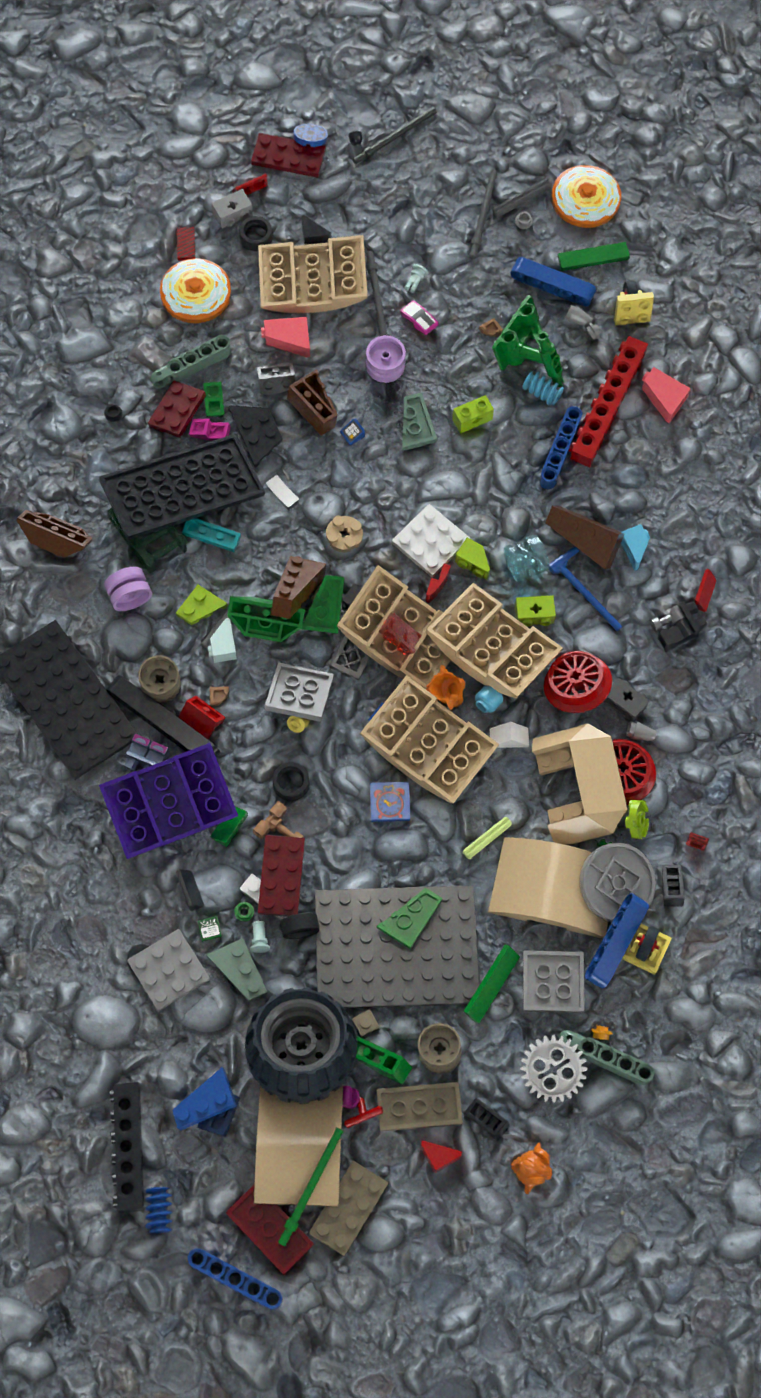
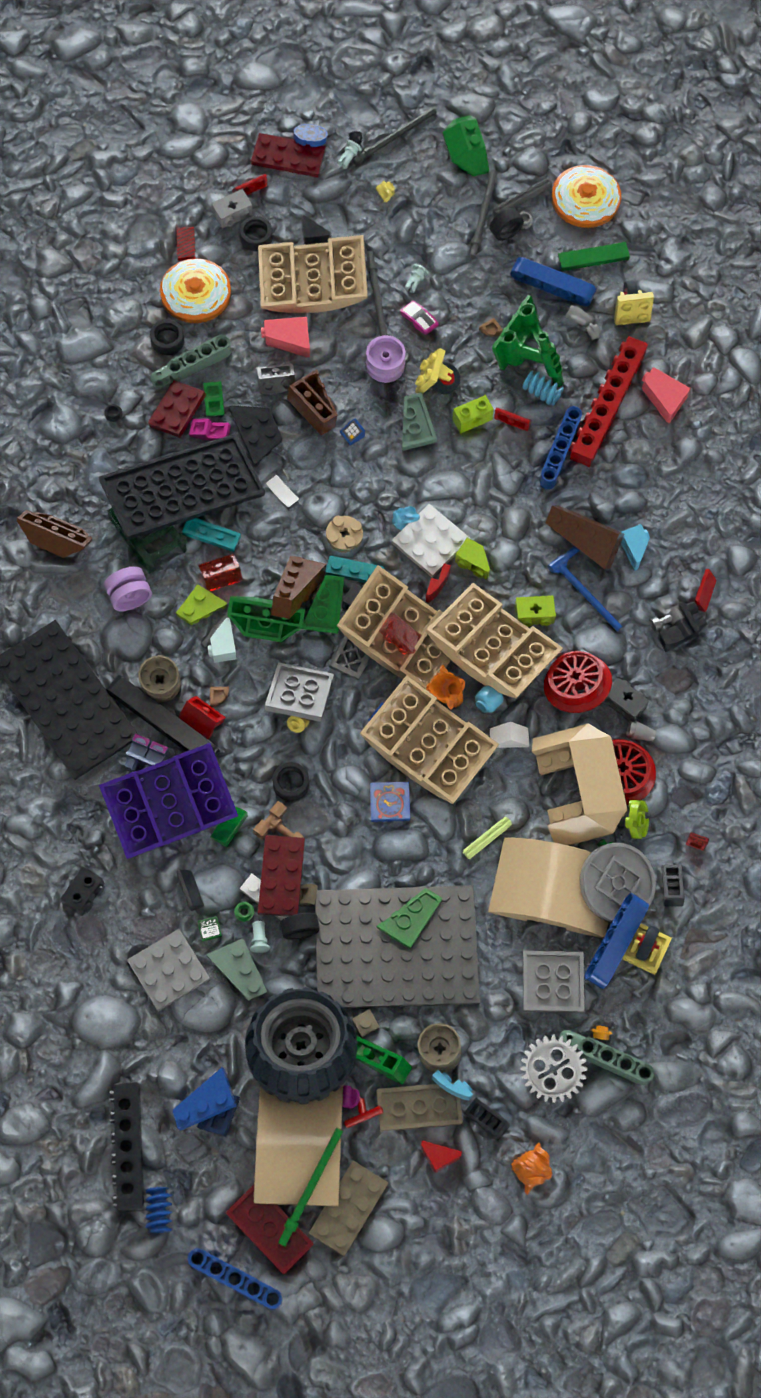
green tile [463,945,520,1024] -> none
clear light blue wheel [503,534,550,582] -> none
none -> black brick [60,867,105,916]
none -> black tyre [150,319,184,355]
none -> clear red bracket [198,554,243,592]
none -> dark tan plate [299,884,318,907]
none -> teal plate [326,556,384,583]
none -> light aqua pin [337,140,362,169]
none -> light yellow plate [376,181,395,202]
none -> medium azure piece [392,506,420,531]
none -> light yellow plate [415,348,460,395]
none -> medium azure slope [432,1070,473,1101]
none -> green wedge [442,116,489,176]
none -> black tyre [489,208,524,241]
none -> red slope [494,407,532,431]

